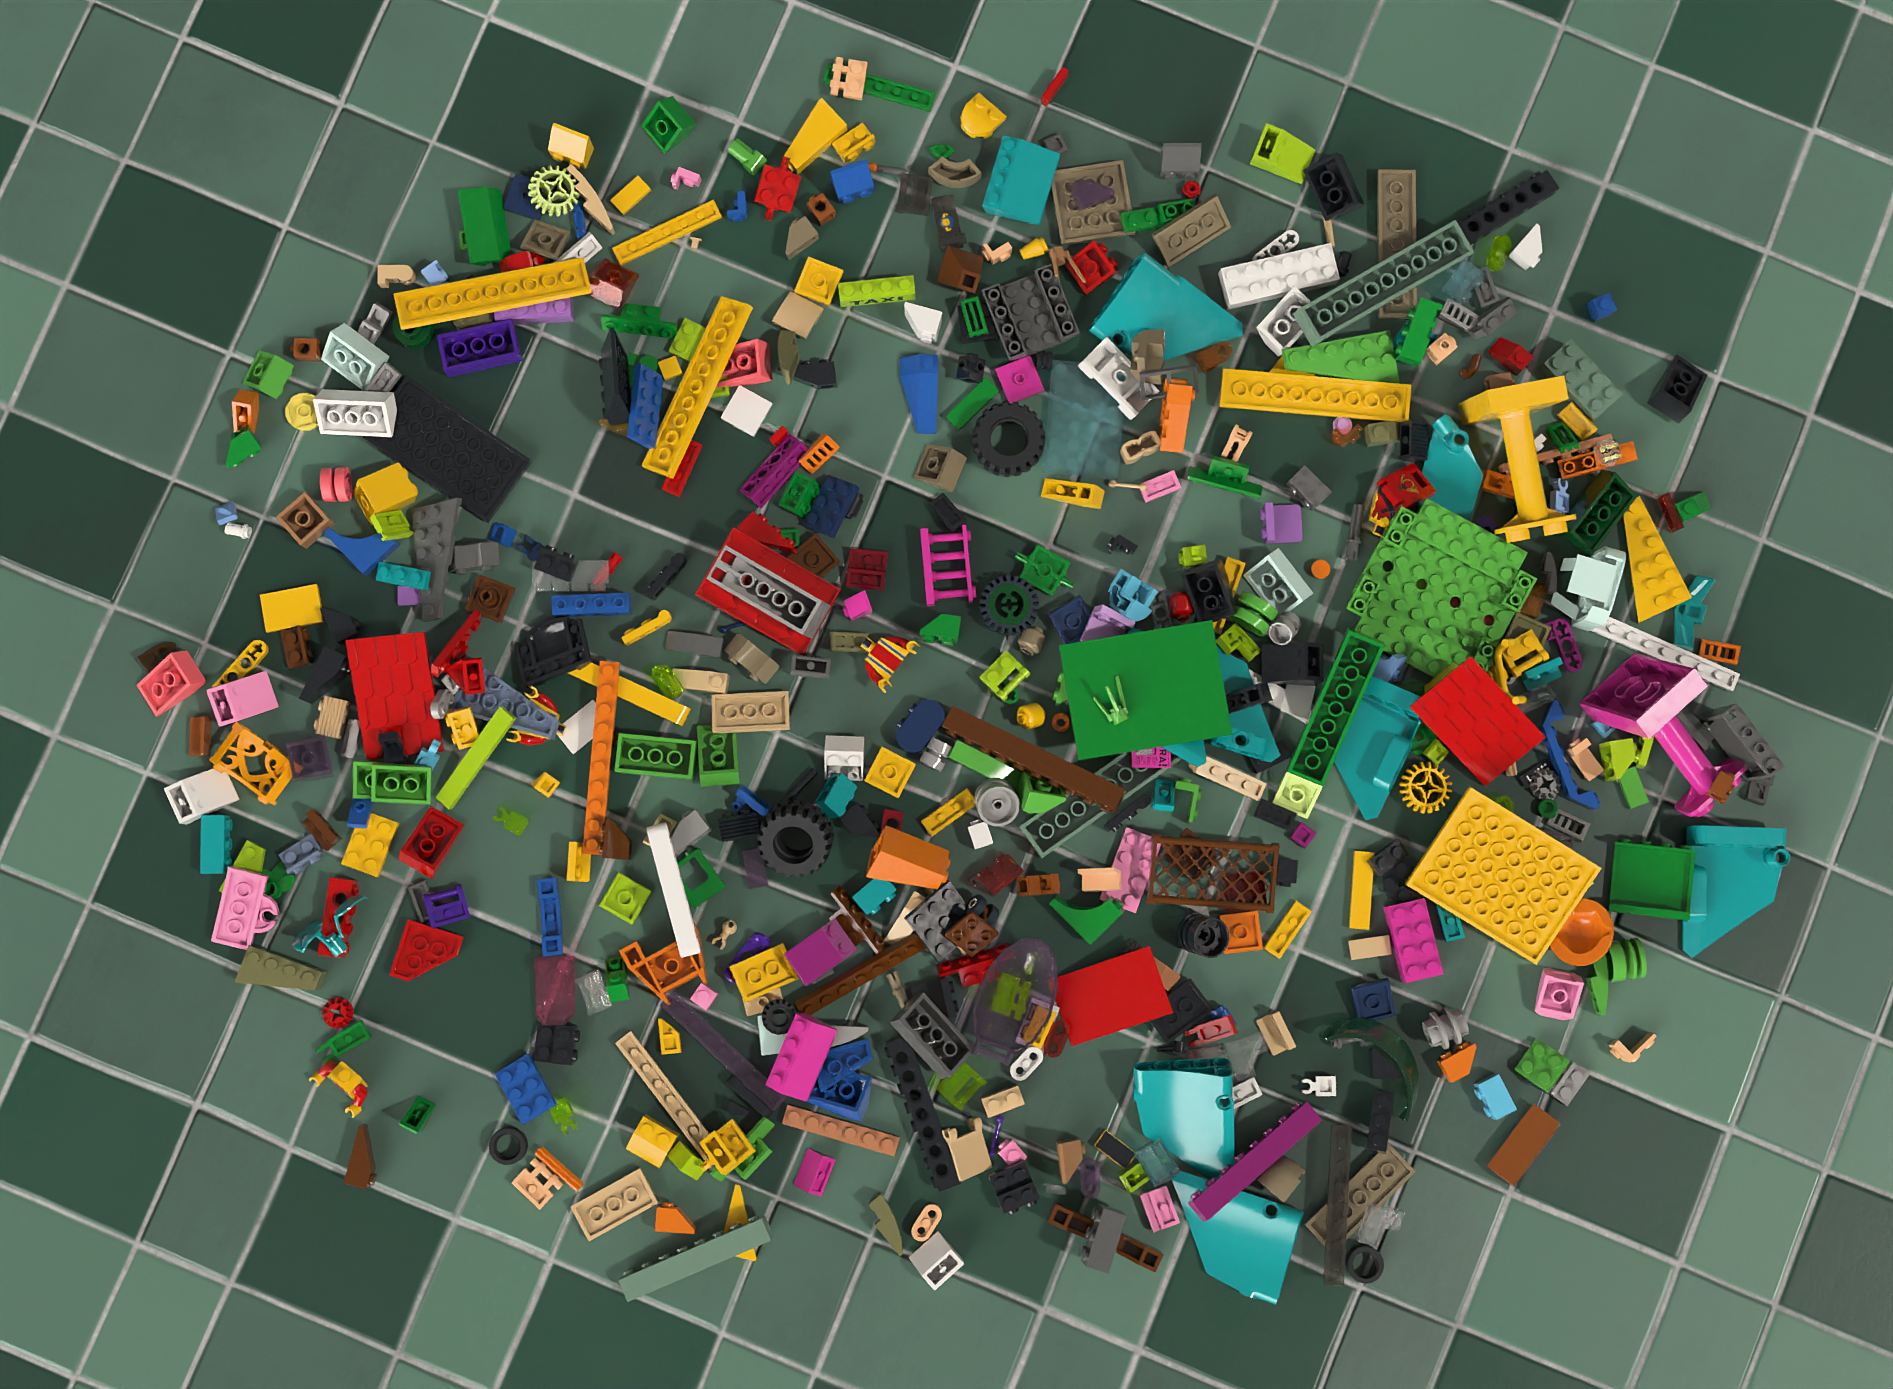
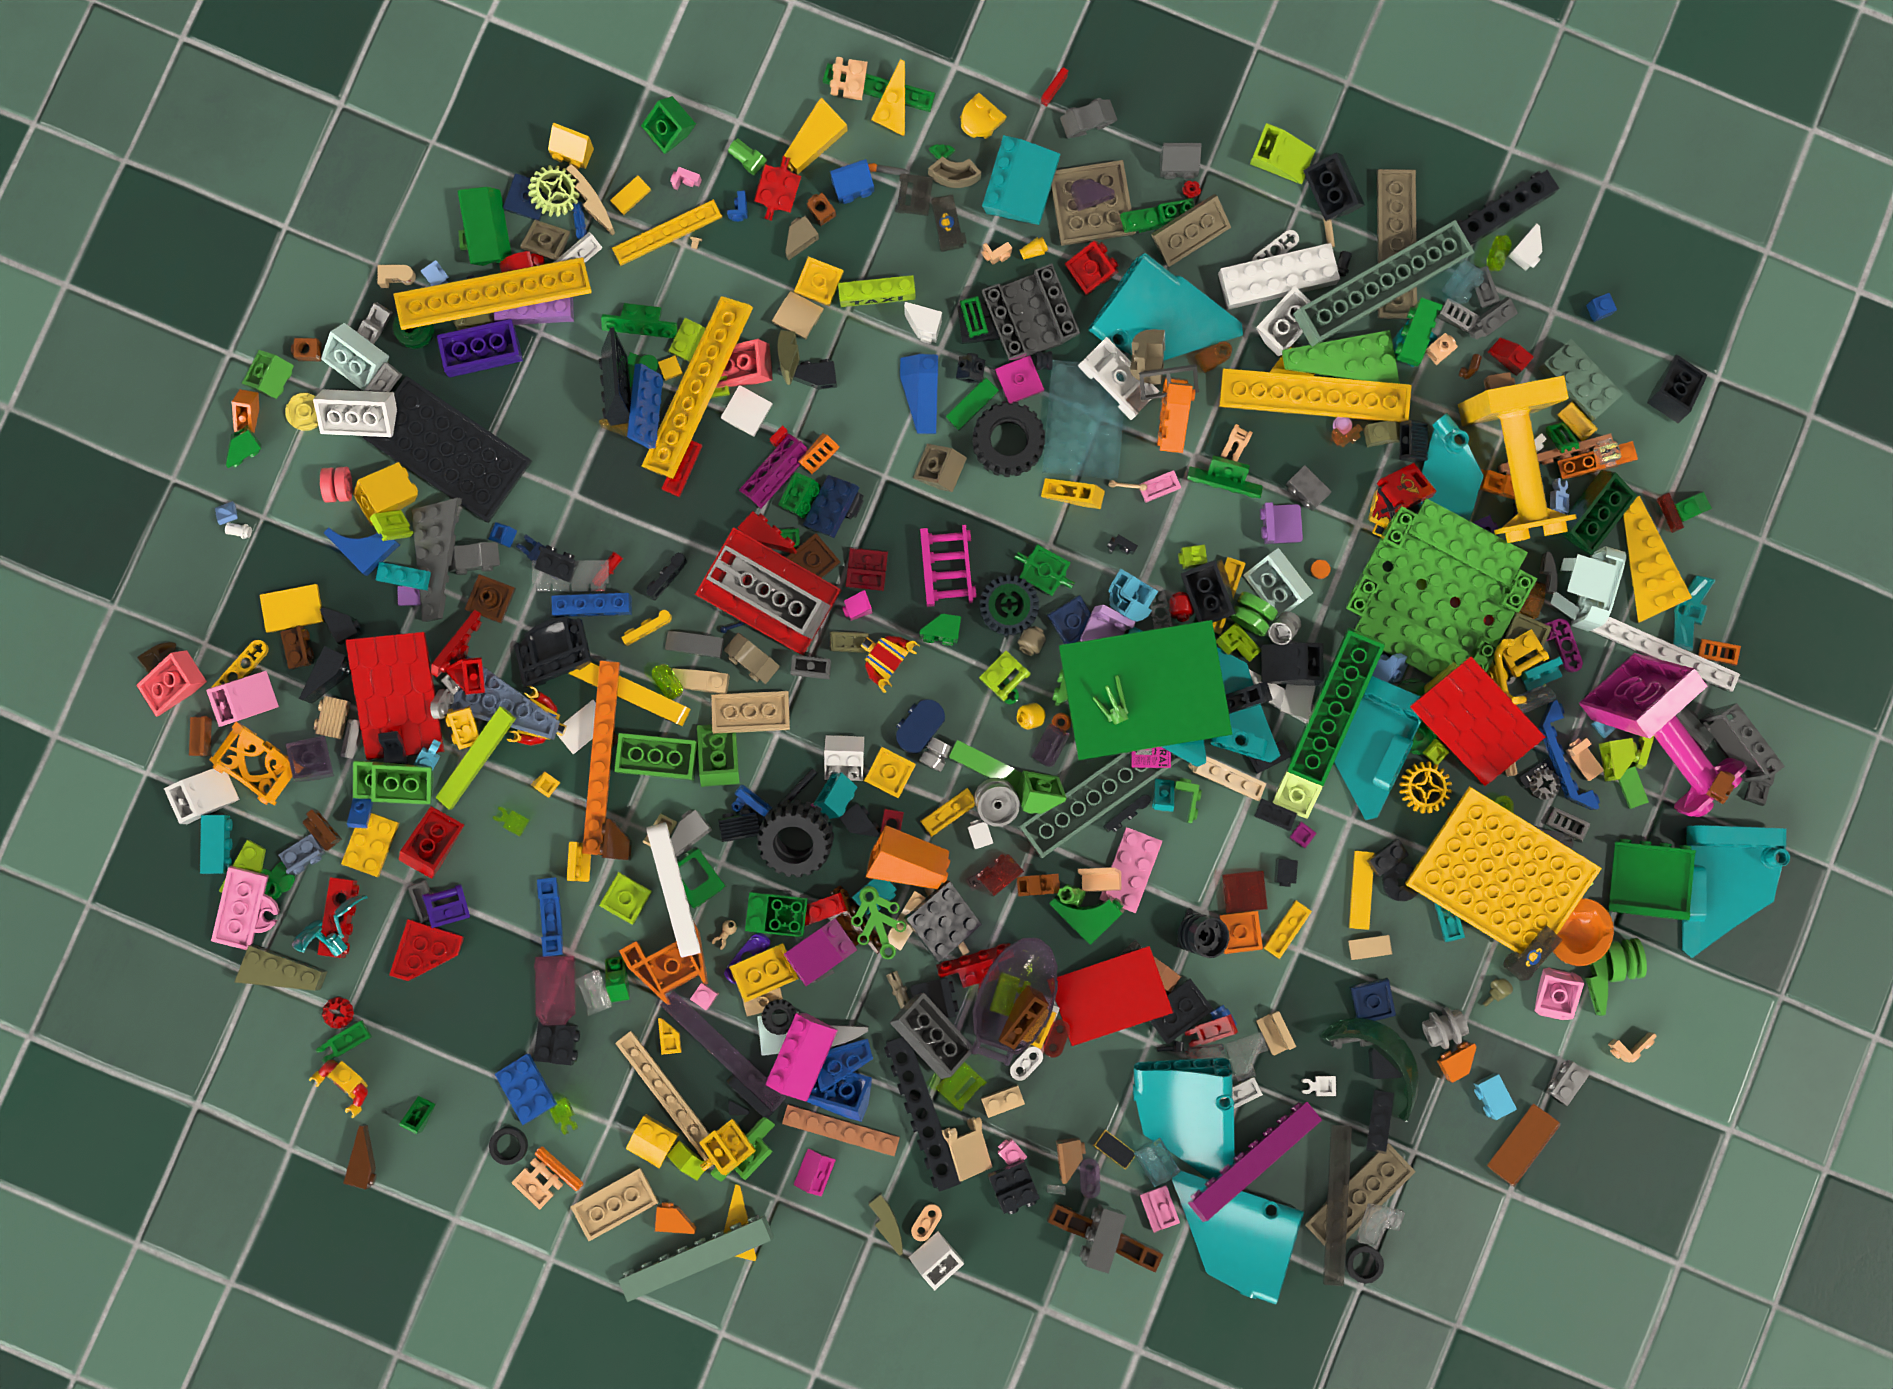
medium nougat brick [276,492,335,549] -> none
clear red slope [588,259,639,309] -> none
clear purple tile [742,848,769,889] -> none
reddish brown plate [795,932,926,1015] -> none
yellow bracket [832,122,876,163] -> none
black plate [929,493,967,533] -> none
reddish brown slope [936,245,983,293] -> none
reddish brown brick [942,706,1126,814] -> none
reddish brown plate [945,894,999,956] -> none
dark purple hinge [990,1115,1004,1156] -> none
flat silver tile [1043,133,1068,155] -> none
medium nougat plant [1049,246,1086,283] -> none
lime slope [1117,1160,1153,1194] -> none
tan brick [1119,431,1161,464] -> none
reddish brown door [1146,833,1280,914] -> none
reddish brown plate [1163,827,1217,881] -> none
dark tan brick [1257,1156,1306,1202] -> none
dark grey axle [1345,504,1364,561] -> none
dark pink brick [1383,898,1443,983] -> none
bright green plate [1514,1038,1570,1093] -> none
green tile [1538,799,1558,819] -> none
none -> green slope [745,892,808,937]
none -> red plate [805,893,847,926]
none -> bright green plant [851,886,906,959]
none -> yellow wing [871,59,905,136]
none -> reddish brown slope [998,985,1049,1049]
none -> clear purple slope [1032,723,1070,767]
none -> bright green piece [1057,884,1085,907]
none -> dark grey brick [1060,98,1117,138]
none -> olive piece [1483,978,1513,1007]
none -> clear smoke door [1504,925,1562,981]

